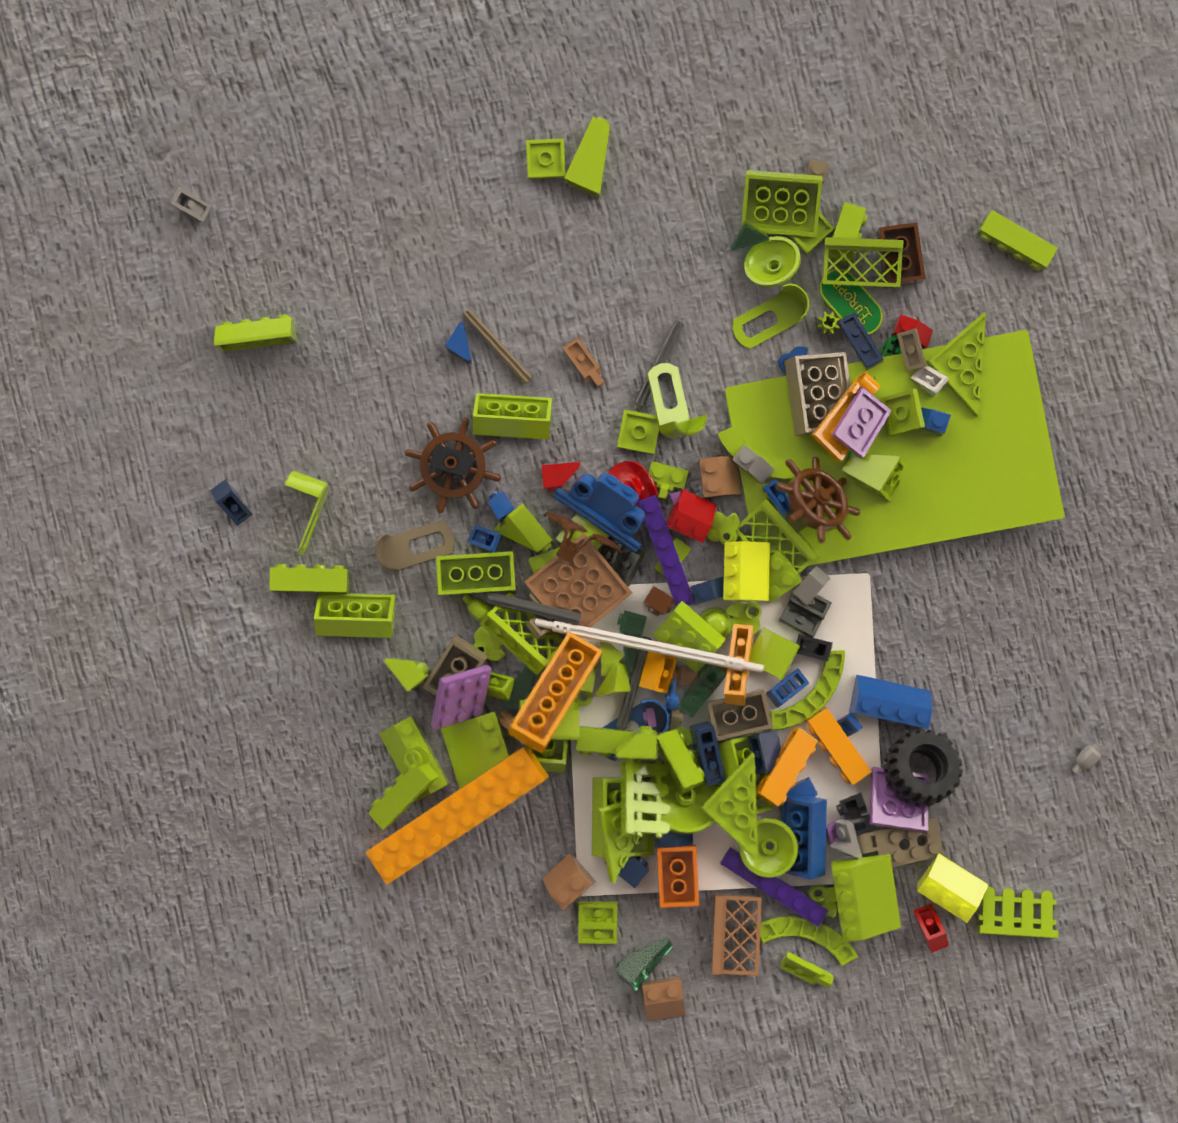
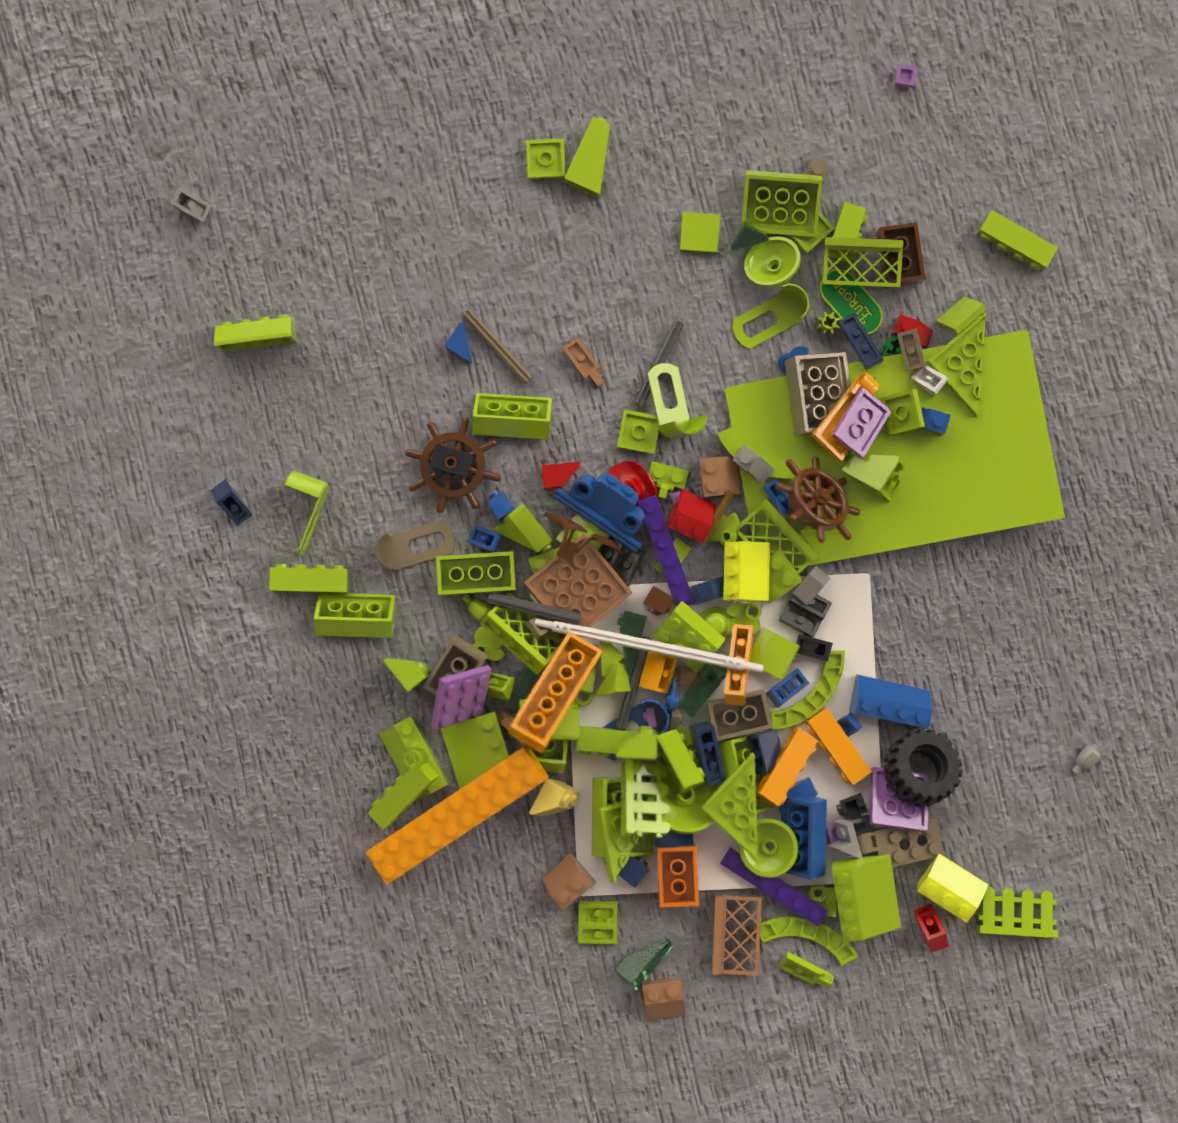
none -> light yellow slope [529,779,580,816]
none -> lime tile [680,212,720,253]
none -> pearl gold bar [704,489,735,543]
none -> medium lavender plate [894,64,917,88]
none -> lime tile [936,296,986,334]

